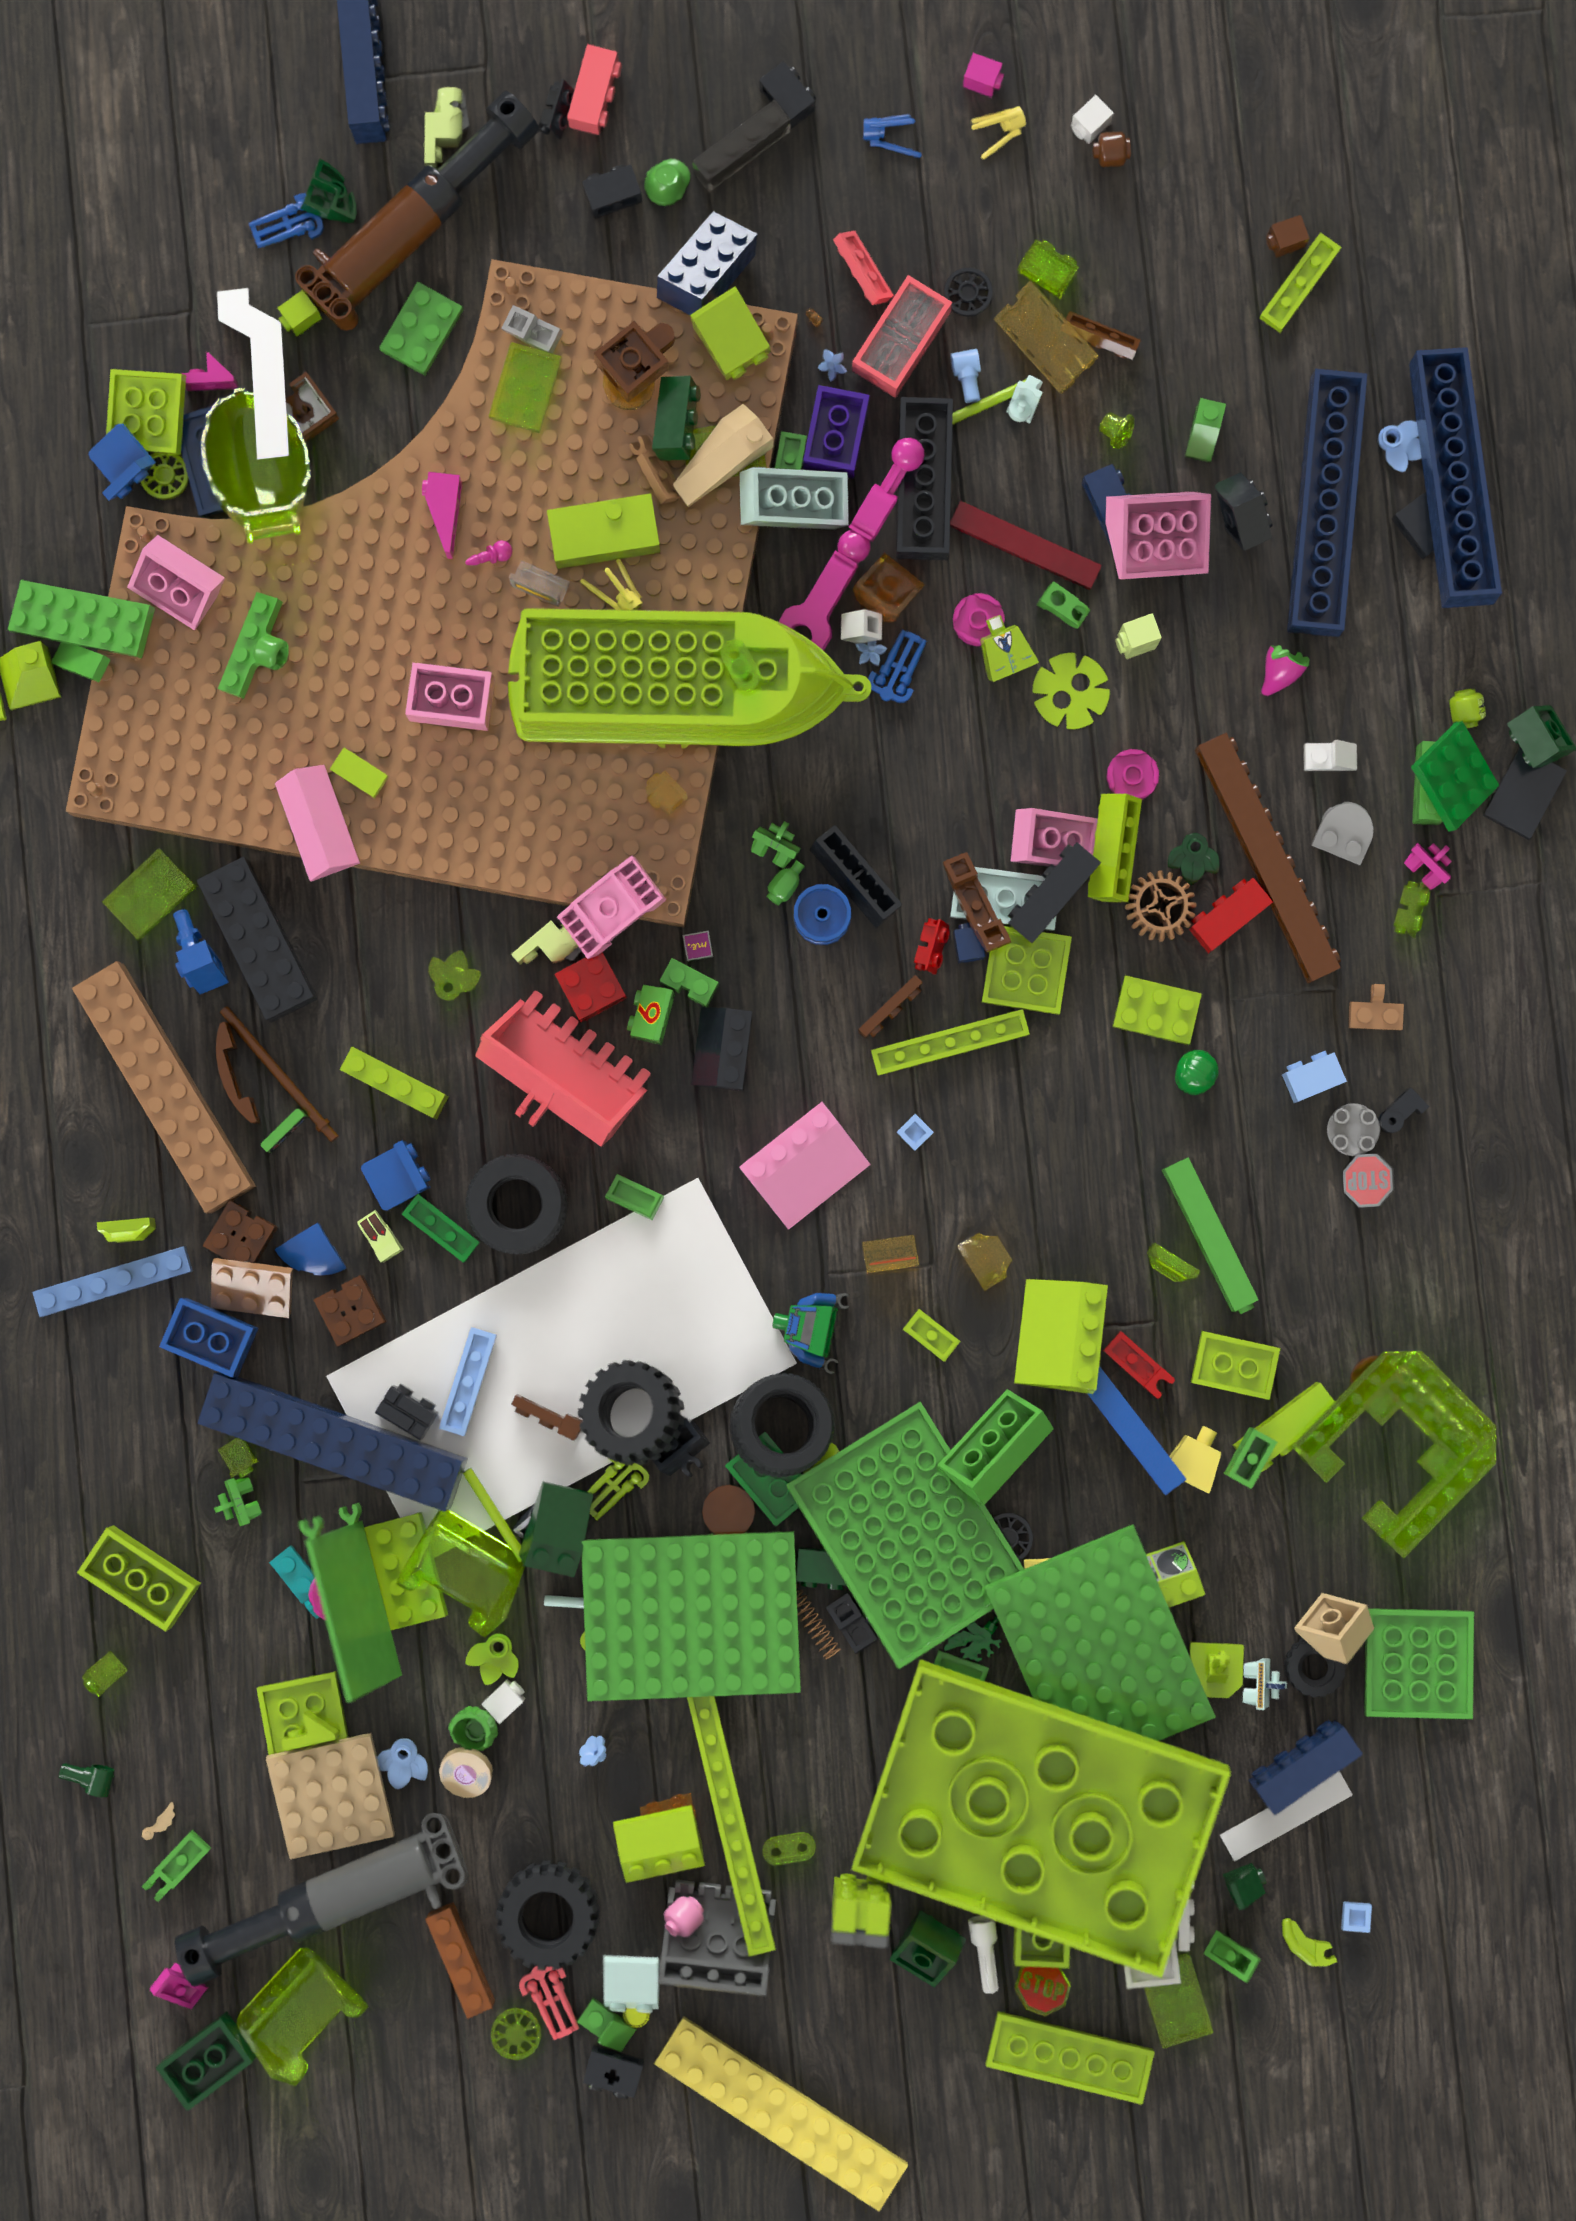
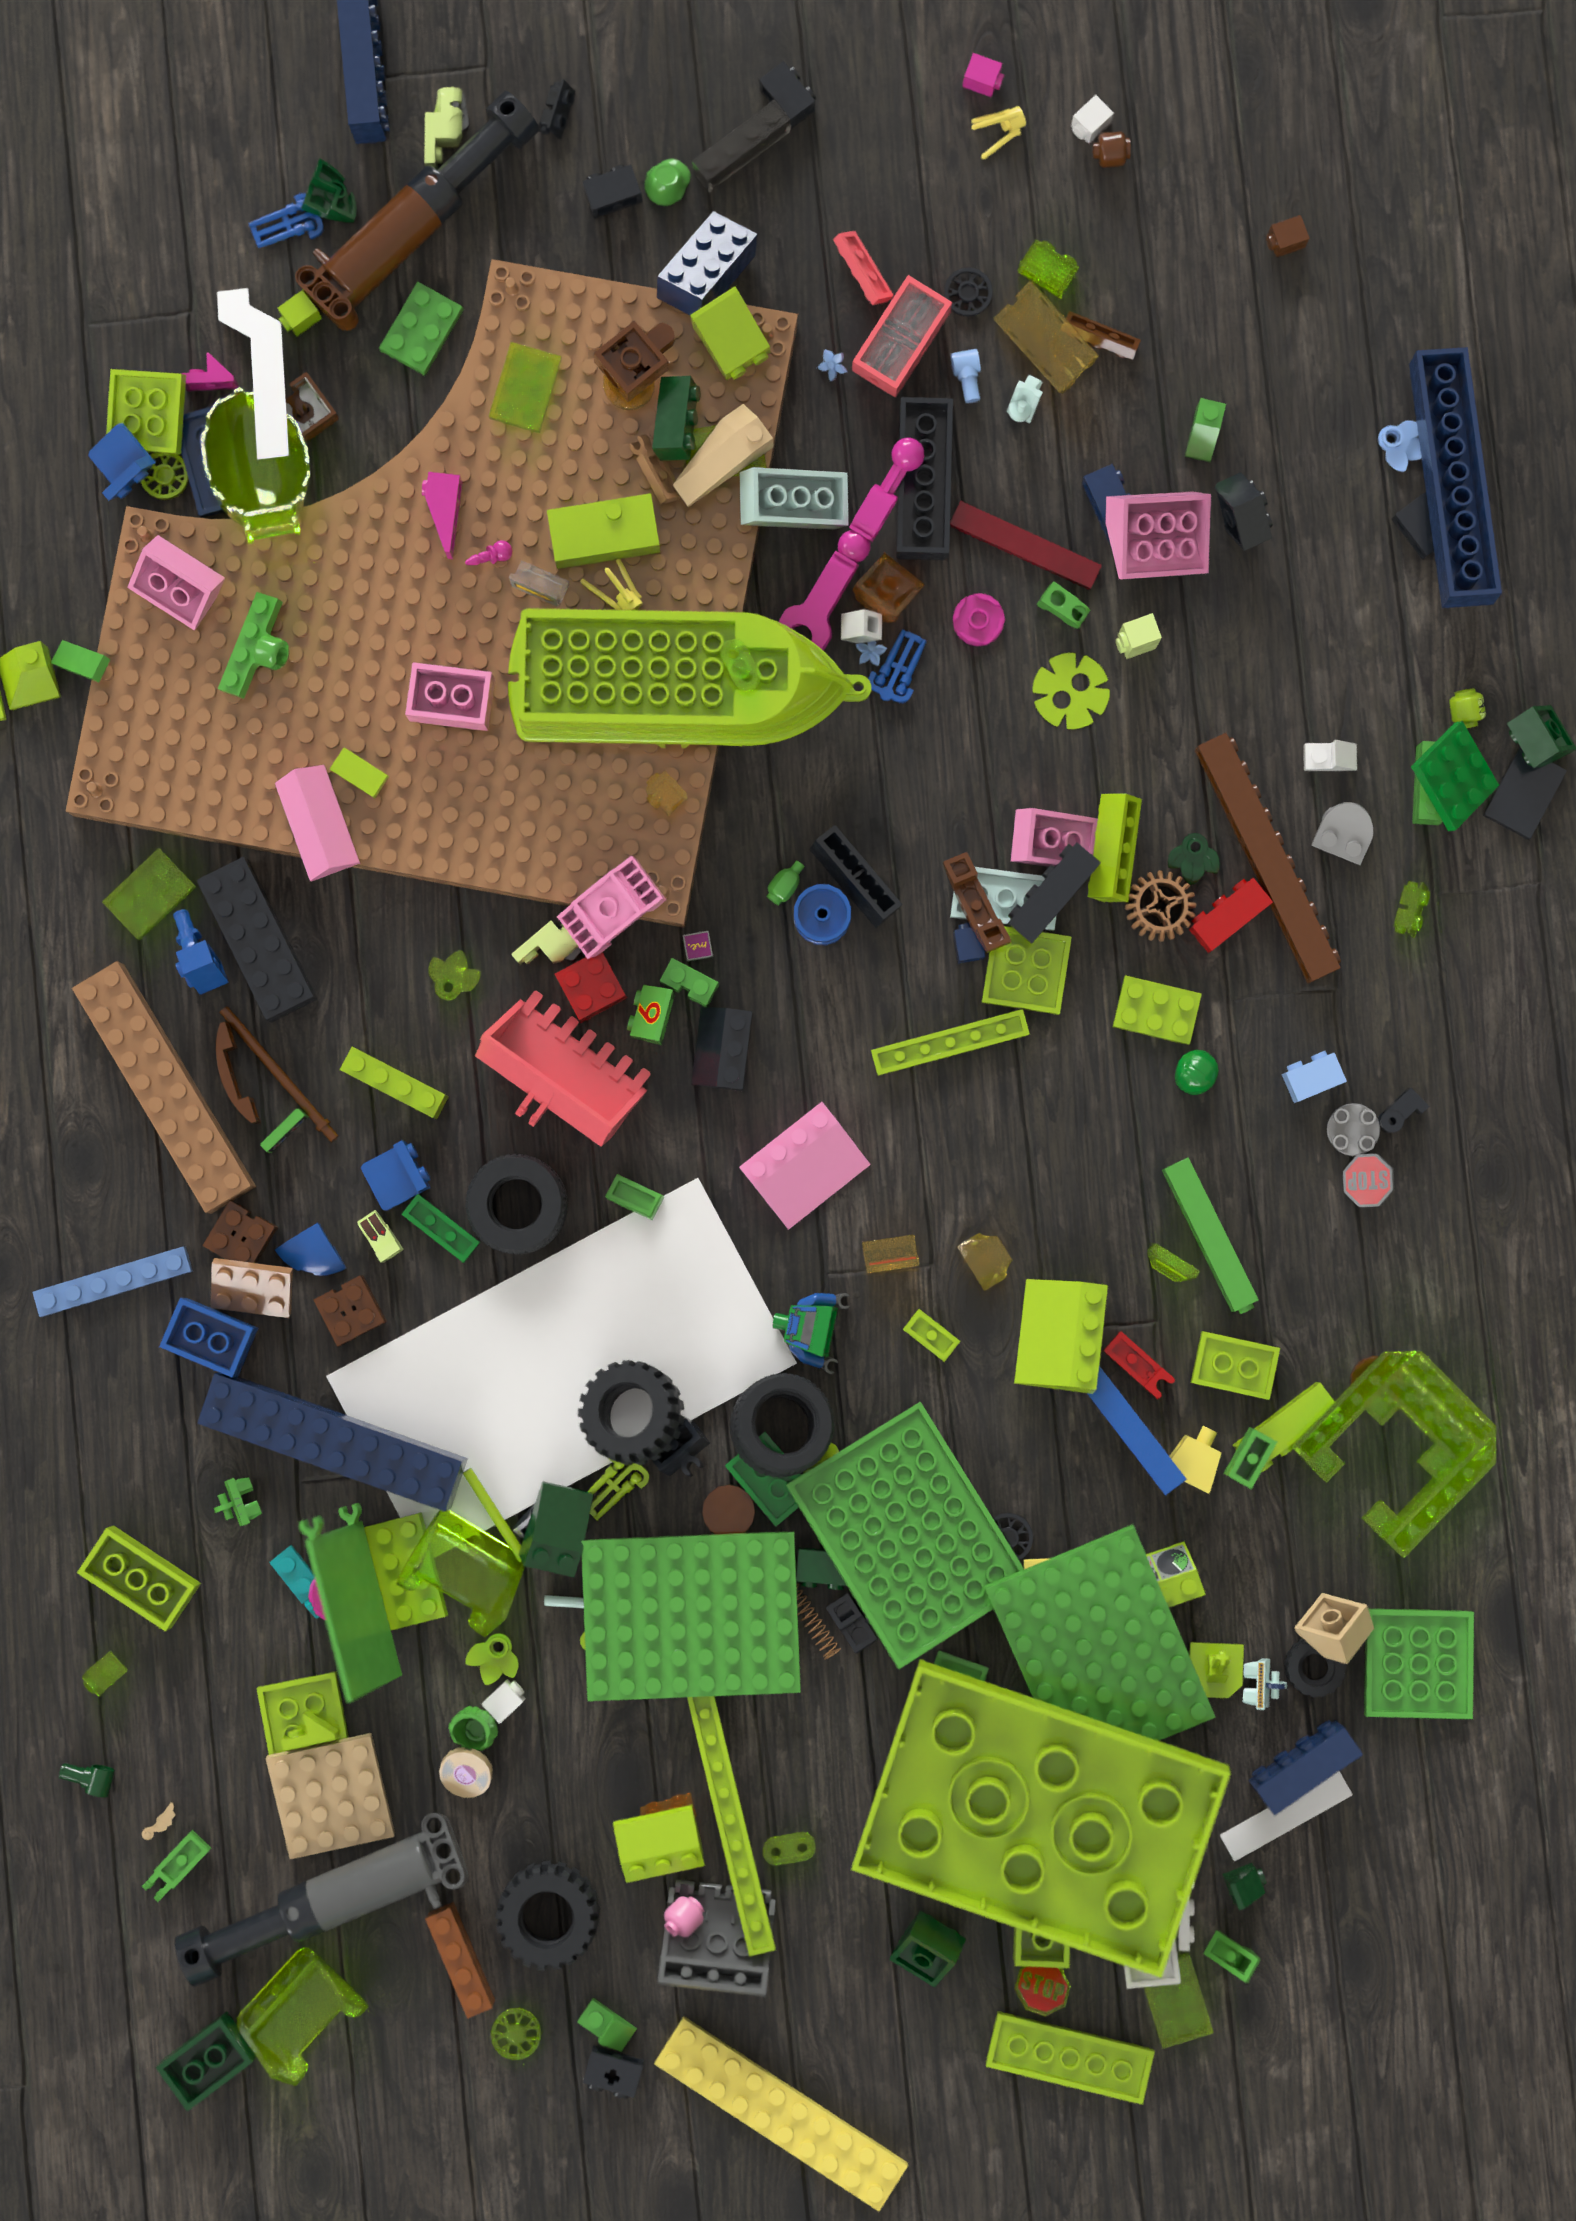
bright green plate [8,580,155,658] -> none
lime slope [97,1218,156,1243] -> none
dark pink slope [150,1963,207,2009] -> none
clear neon green bracket [218,1438,258,1478] -> none
black brick [375,1383,439,1440] -> none
light blue plate [377,1738,428,1789] -> none
light blue plate [439,1327,497,1436] -> none
light grey slope [501,305,563,355] -> none
reddish brown plate [511,1394,583,1441] -> none
coral piece [519,1965,579,2040] -> none
coral brick [567,44,622,135] -> none
light blue plant [579,1736,606,1766] -> none
light aqua slope [604,1956,660,2013] -> none
neon yellow piece [623,2008,650,2028] -> none
bright green hips [751,821,801,868] -> none
bright green hinge [775,431,807,470] -> none
dark purple brick [803,385,869,479] -> none
clear orange piece [806,308,823,327] -> none
lime piece [831,1874,890,1948] -> none
reddish brown plate [858,975,923,1038] -> none
blue plant [864,114,922,158] -> none
light blue plate [896,1114,934,1151] -> none
red hinge [913,918,950,975] -> none
bright green slope [938,1389,1054,1505] -> none
green piece [944,1617,1002,1662] -> none
lime bar [952,380,1026,424] -> none
white piece [968,1915,998,1994] -> none
lime torso [980,615,1039,682] -> none
clear neon green piece [1099,412,1134,449] -> none
dark pink tile [1106,749,1159,800] -> none
lime plate [1259,232,1342,333] -> none
dark pink hat [1261,645,1309,696] -> none
lime piece [1282,1918,1337,1966] -> none
dark blue brick [1287,369,1367,637] -> none
light blue plate [1341,1901,1372,1933] -> none
medium nougat plate [1348,984,1404,1030] -> none
dark pink hips [1404,843,1452,890] -> none

